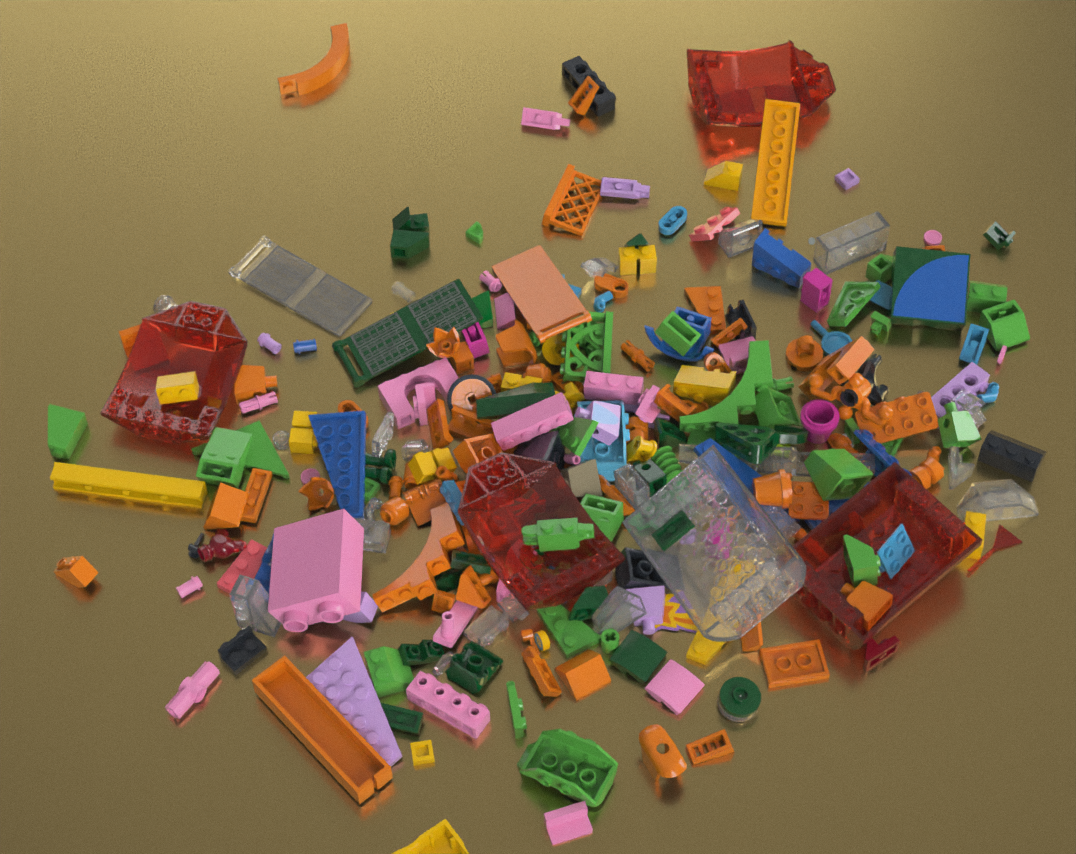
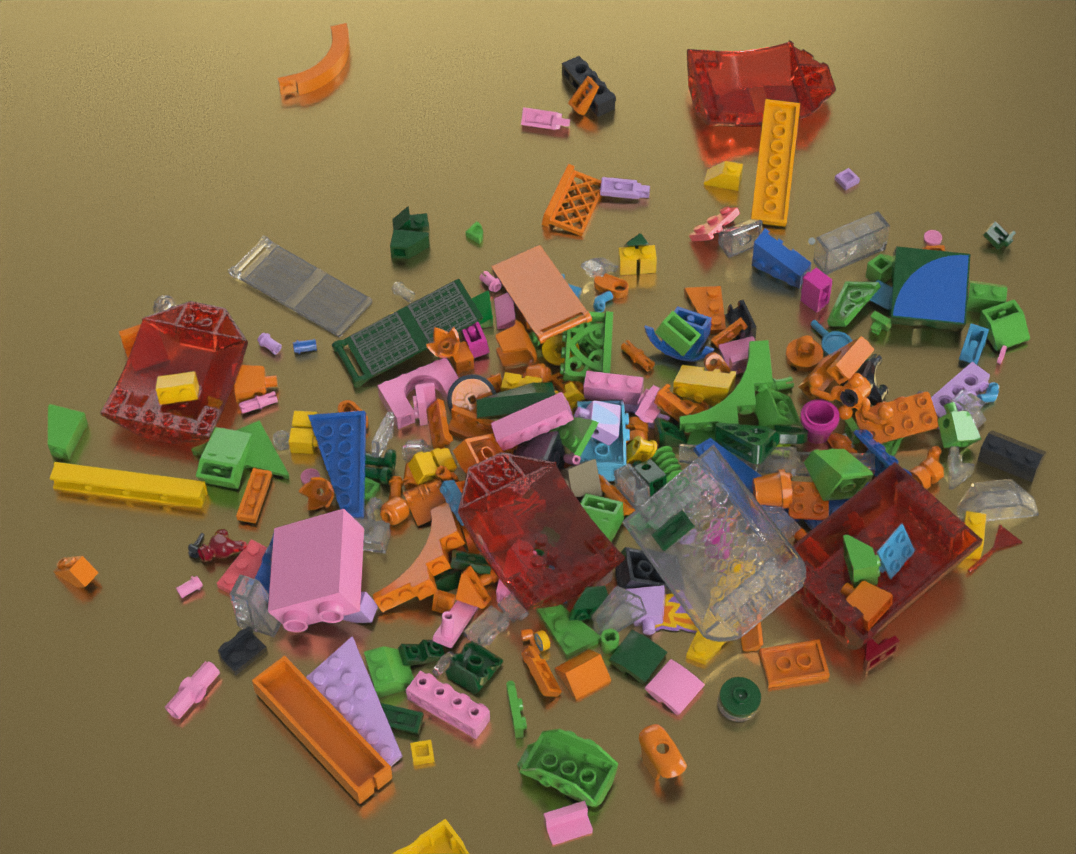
orange slope [203,483,248,530] -> none
bright green hinge [521,518,594,552] -> none
dark azure plate [658,206,687,235] -> none
orange slope [686,729,734,765] -> none

